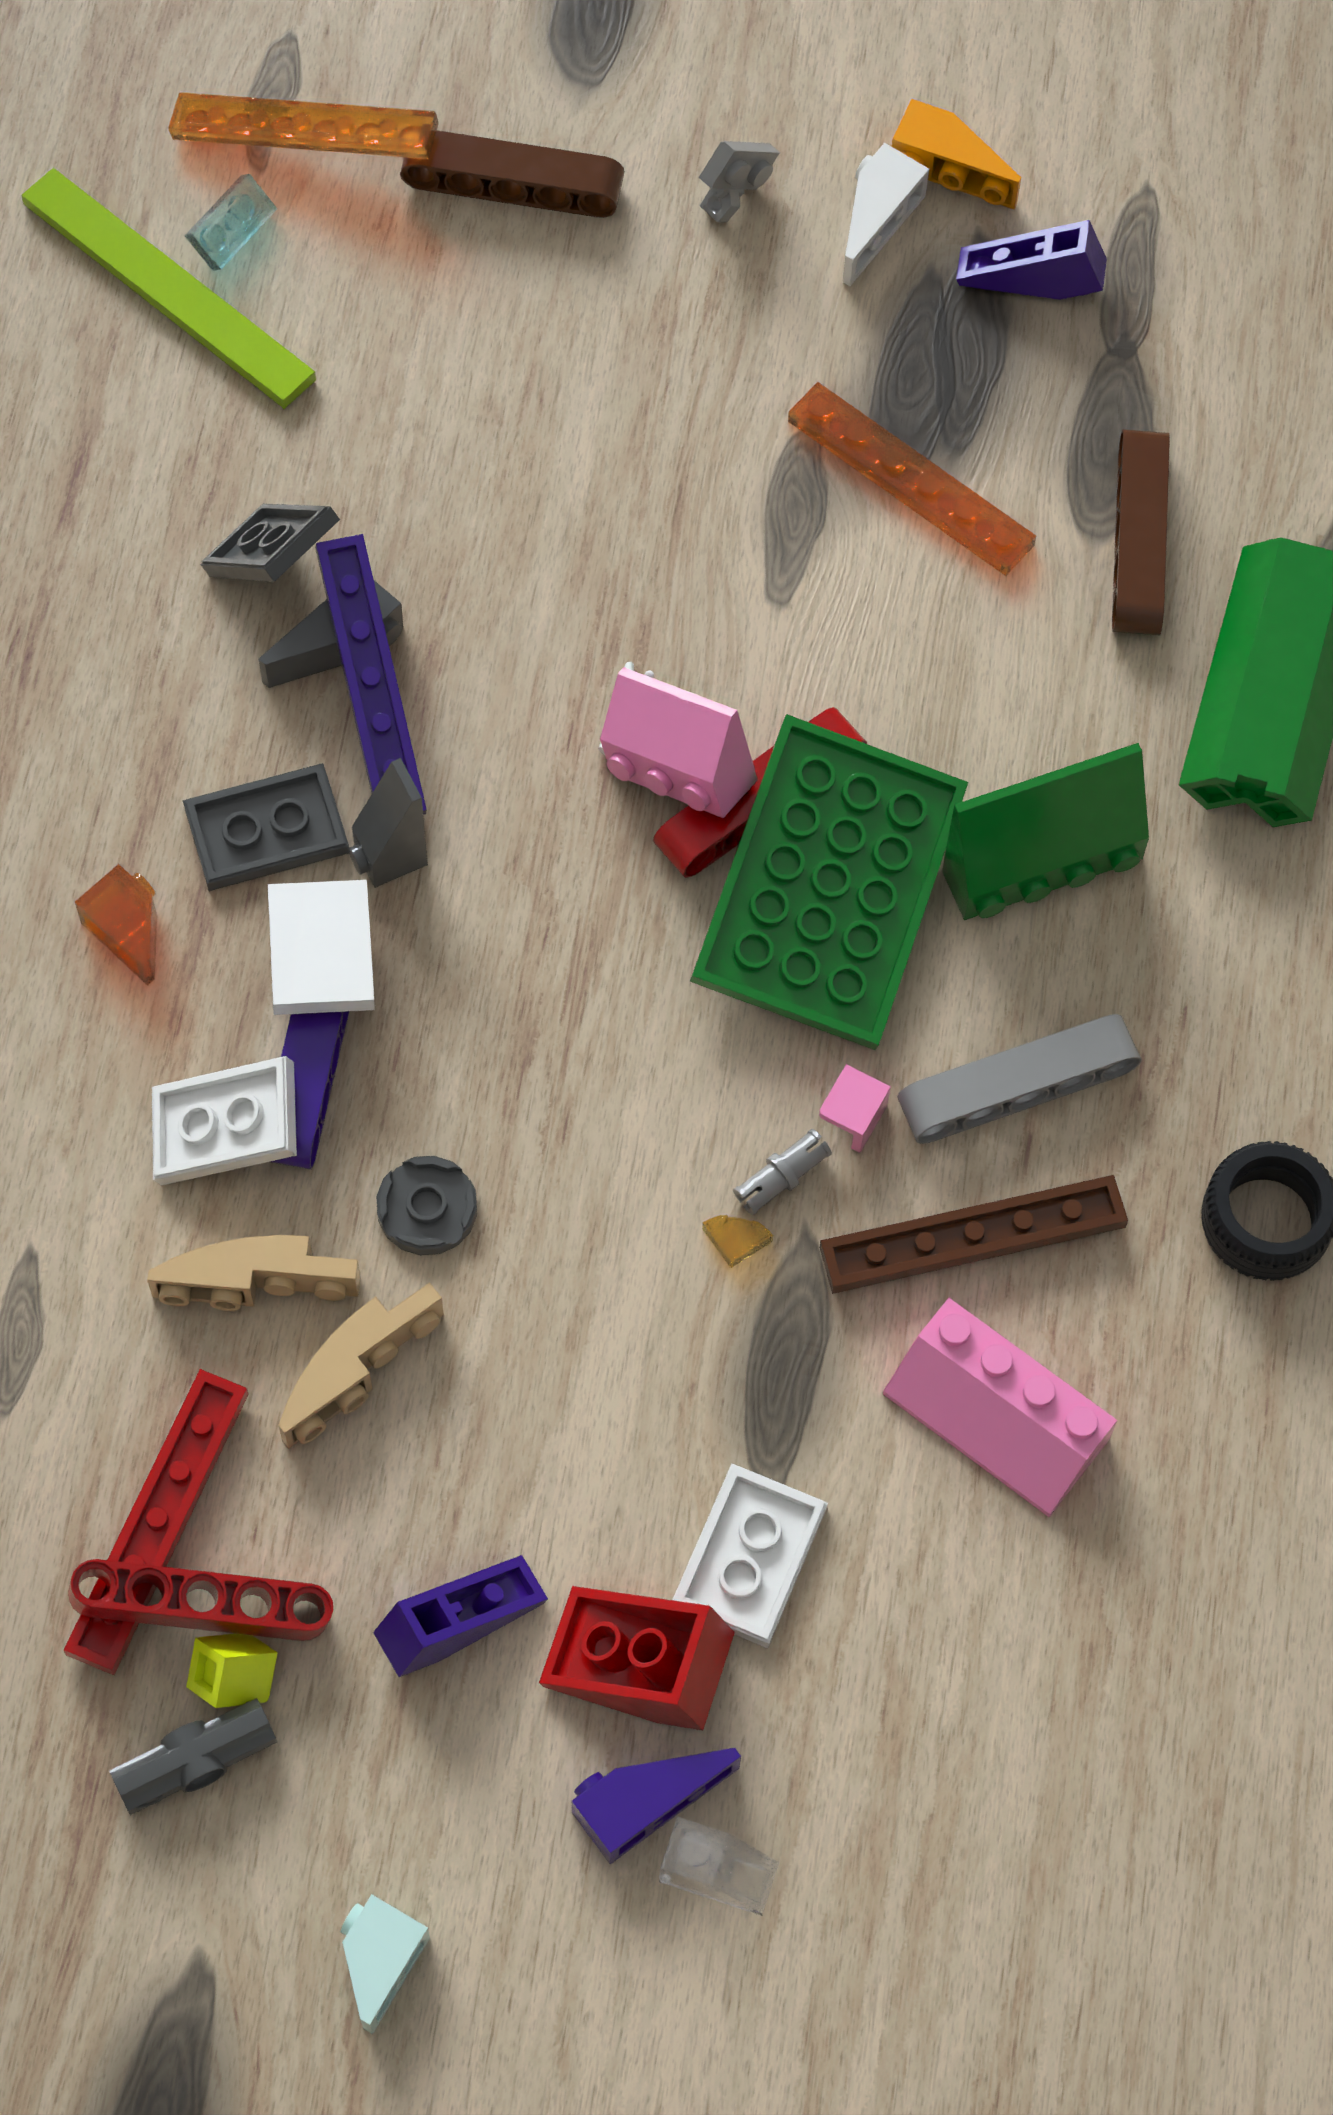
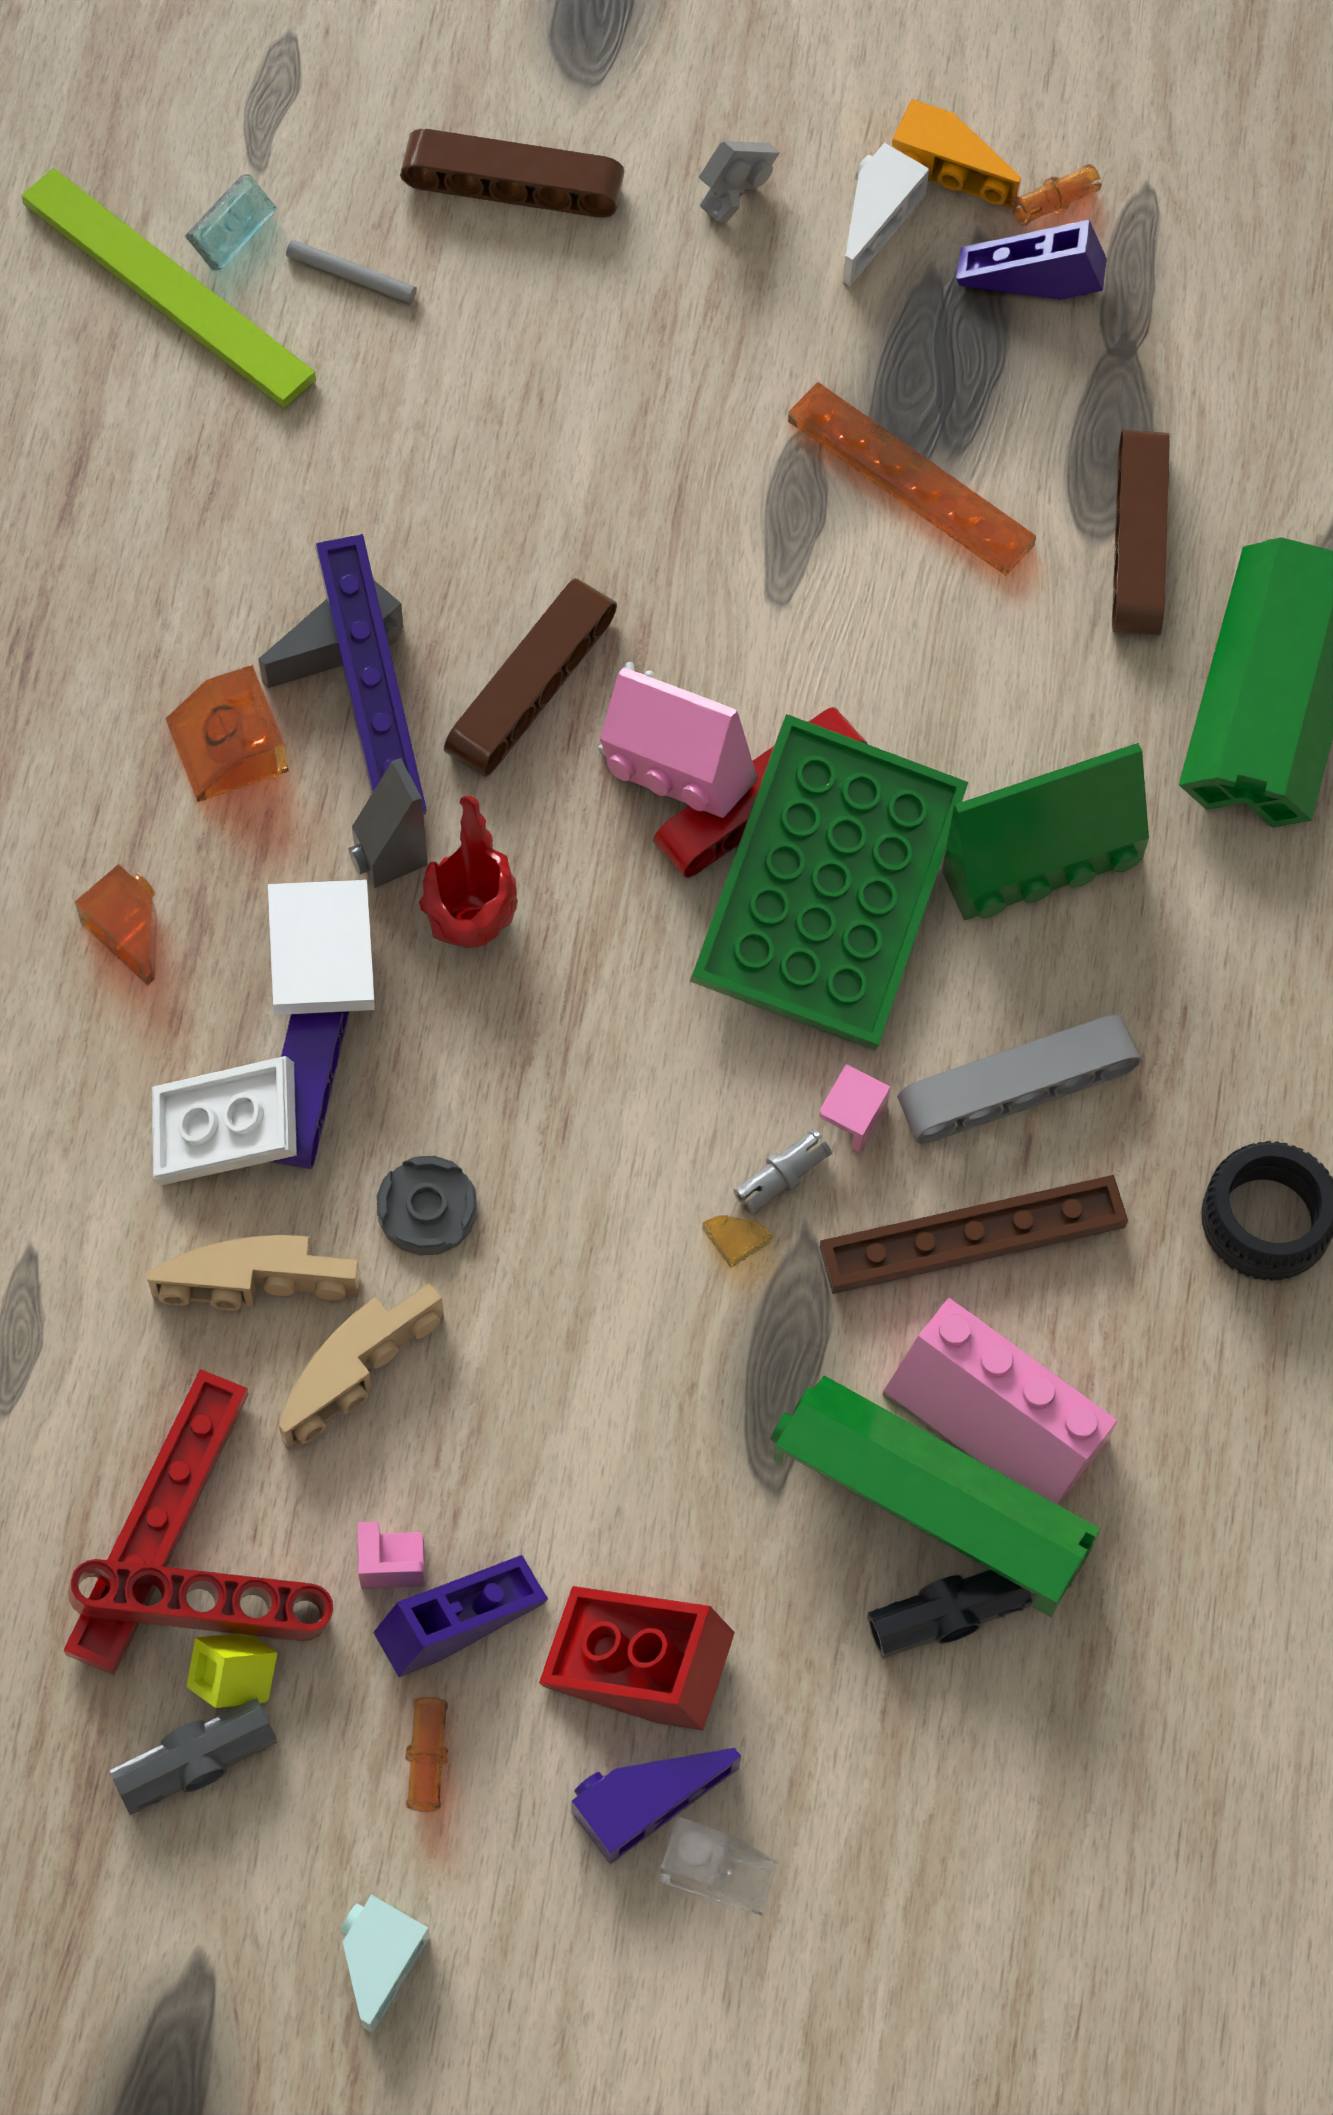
clear orange plate [168,92,439,159] -> none
dark grey tile [183,763,349,891] -> none
dark grey tile [200,504,340,582] -> none
white tile [672,1463,828,1648] -> none
none -> clear orange slope [165,665,289,802]
none -> light grey bar [286,239,417,304]
none -> bright pink panel [358,1521,424,1588]
none -> clear orange pin [405,1697,449,1812]
none -> red hair [419,796,518,948]
none -> reddish brown beam [444,578,617,777]
none -> green panel [770,1375,1100,1617]
none -> black piece [867,1570,1033,1659]
none -> clear orange pin [1011,164,1102,226]

